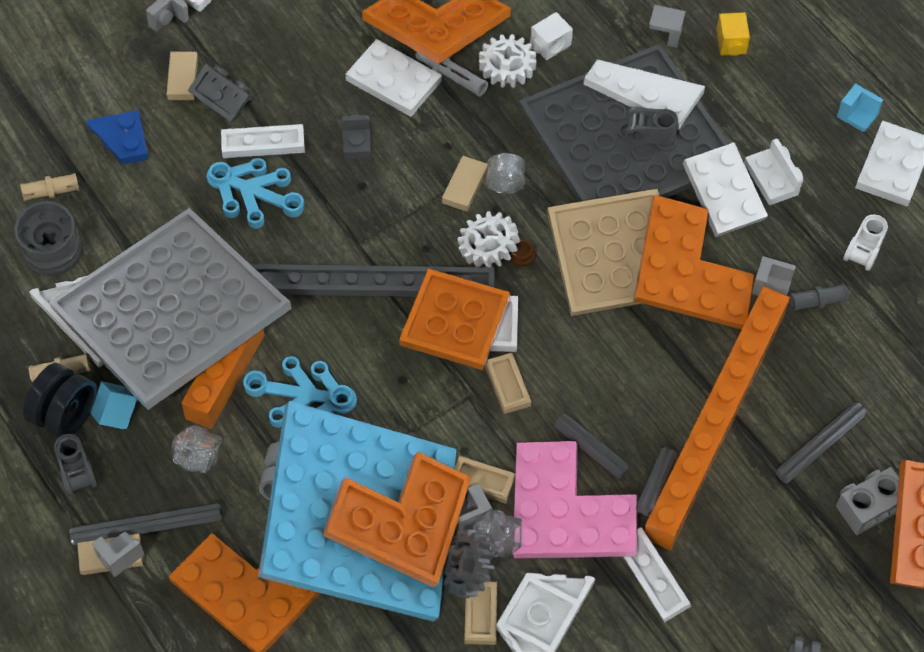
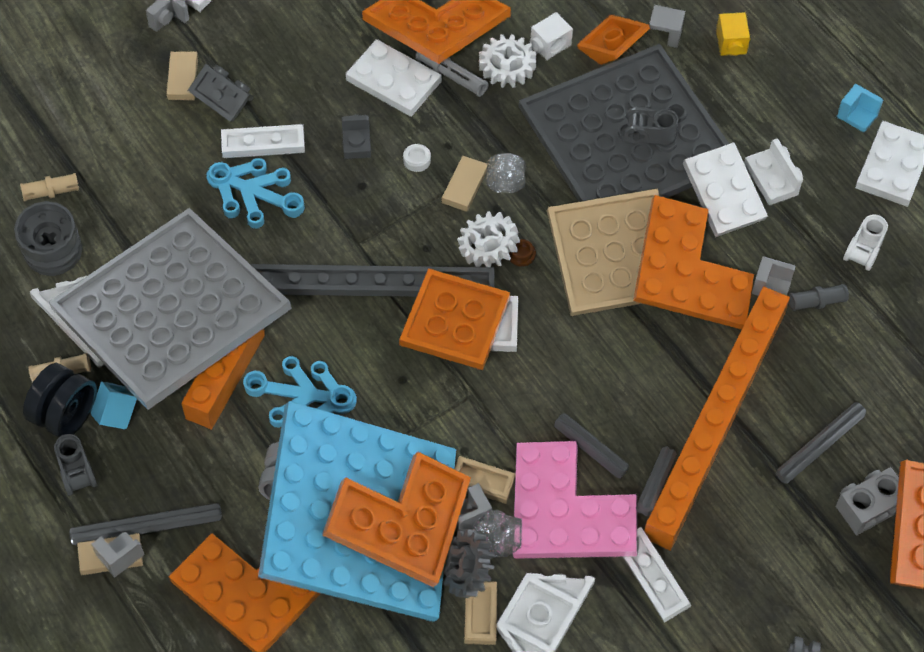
blue wing [87,110,149,165] -> none
clear brick [171,426,222,473] -> none
tan tile [485,353,531,414] -> none
white wing [584,60,705,130] -> none
none -> white tile [403,144,431,172]
none -> orange slope [577,14,650,65]

